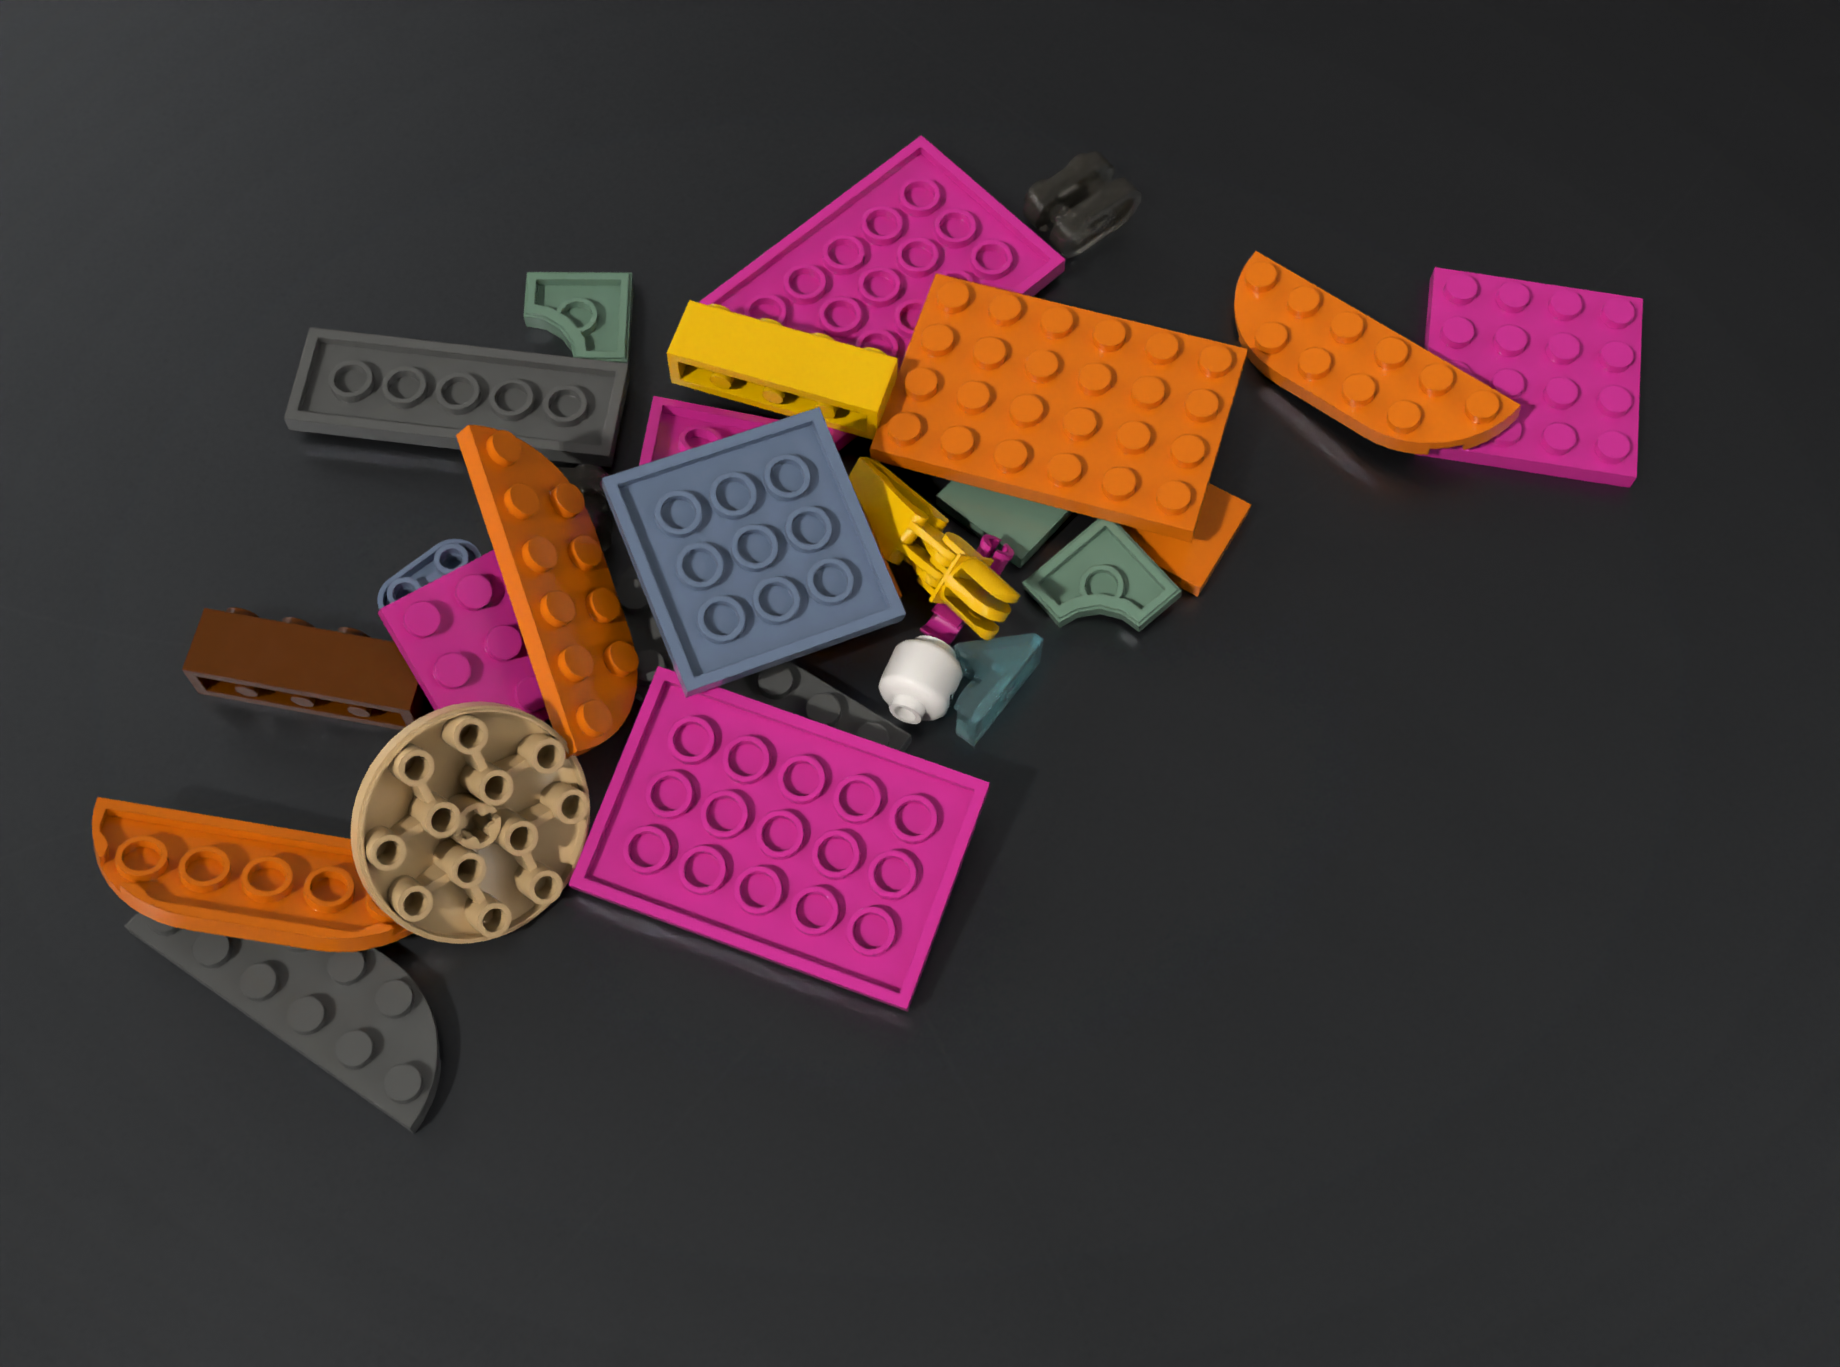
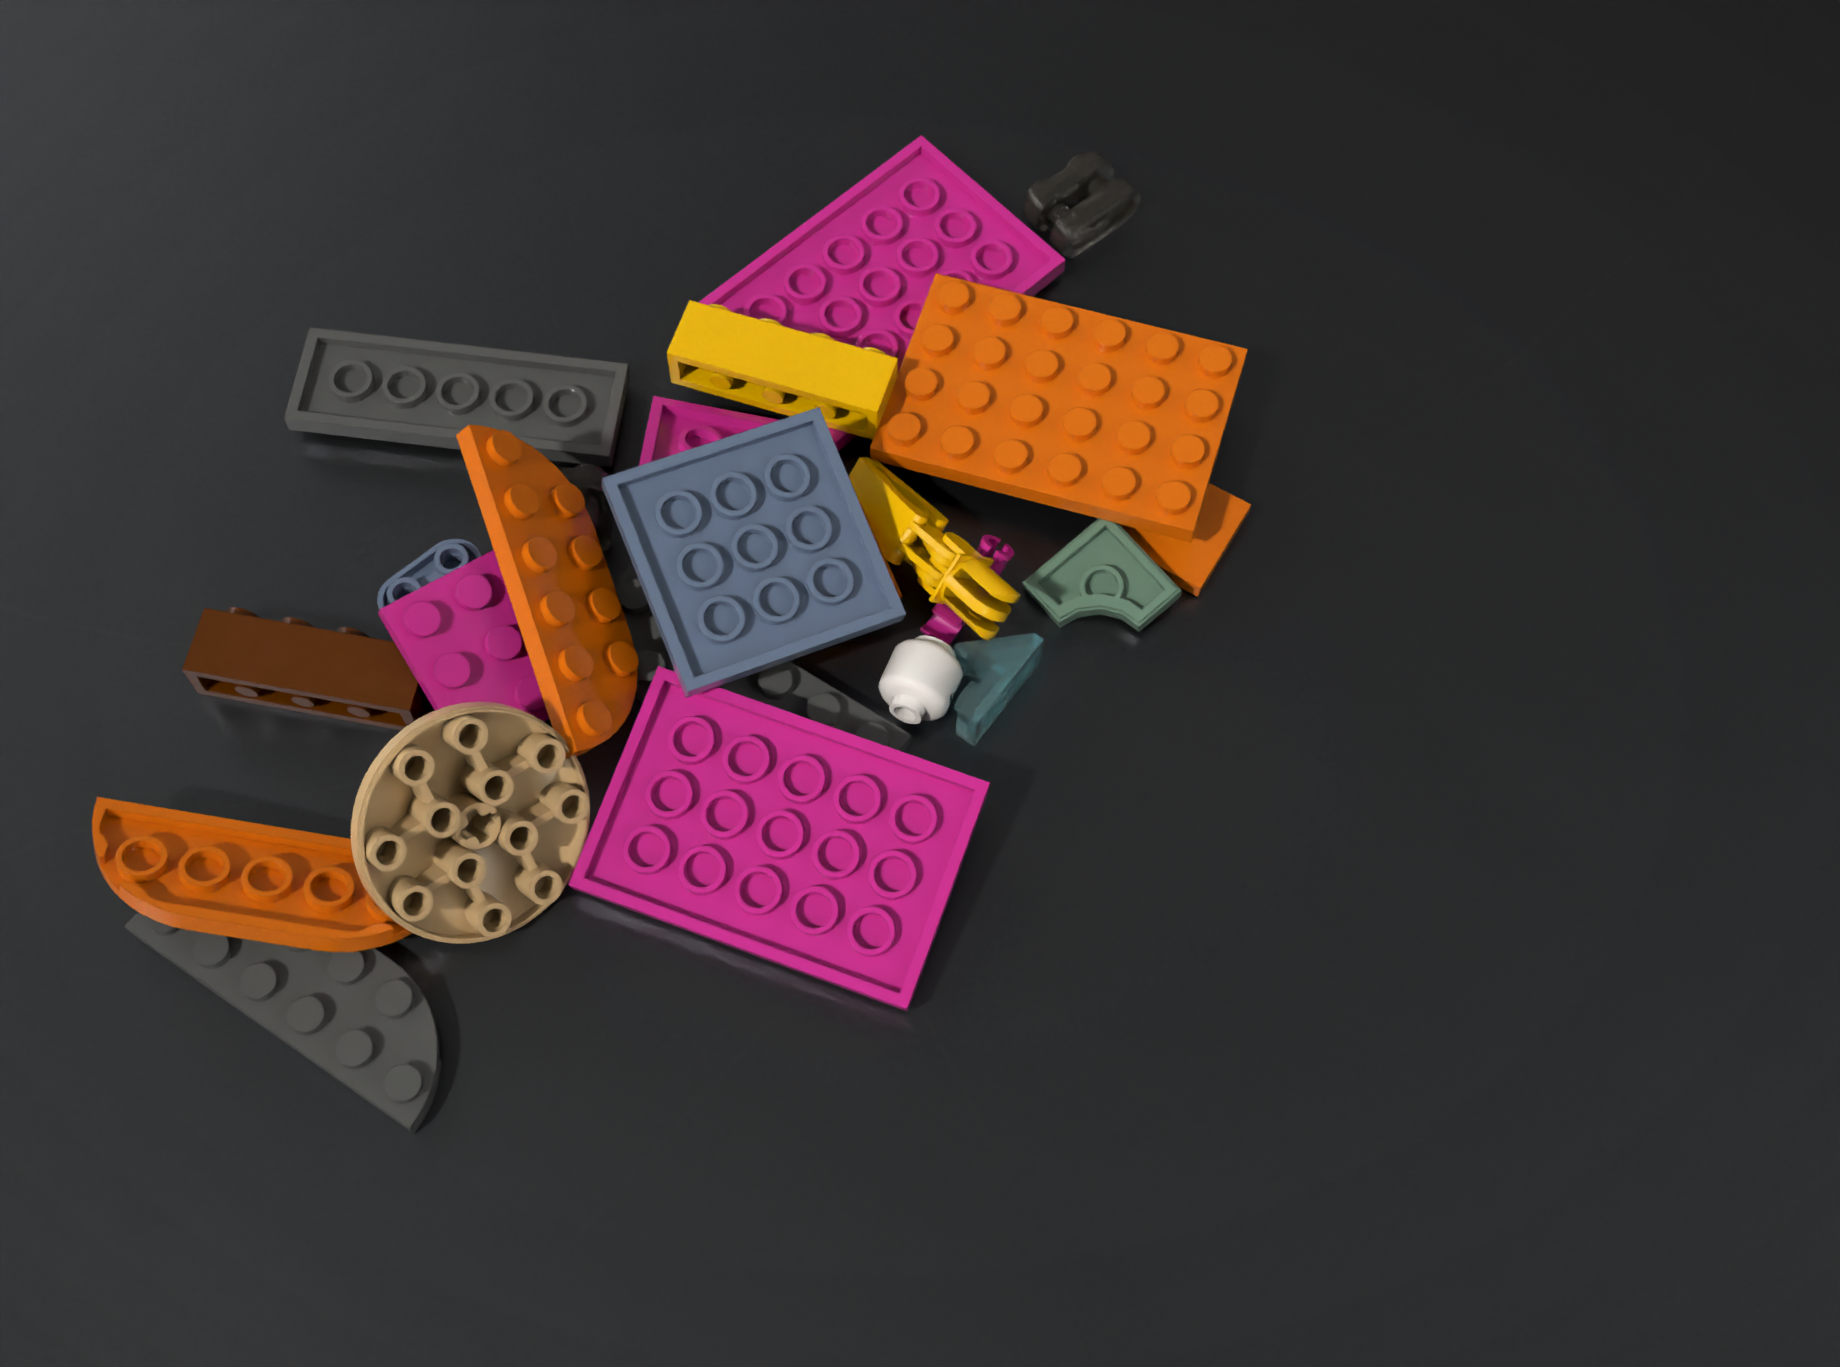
sand green tile [523,272,634,369] -> none
sand green tile [936,481,1074,569] -> none
orange plate [1234,251,1521,455] -> none
dark pink plate [1415,267,1643,488] -> none

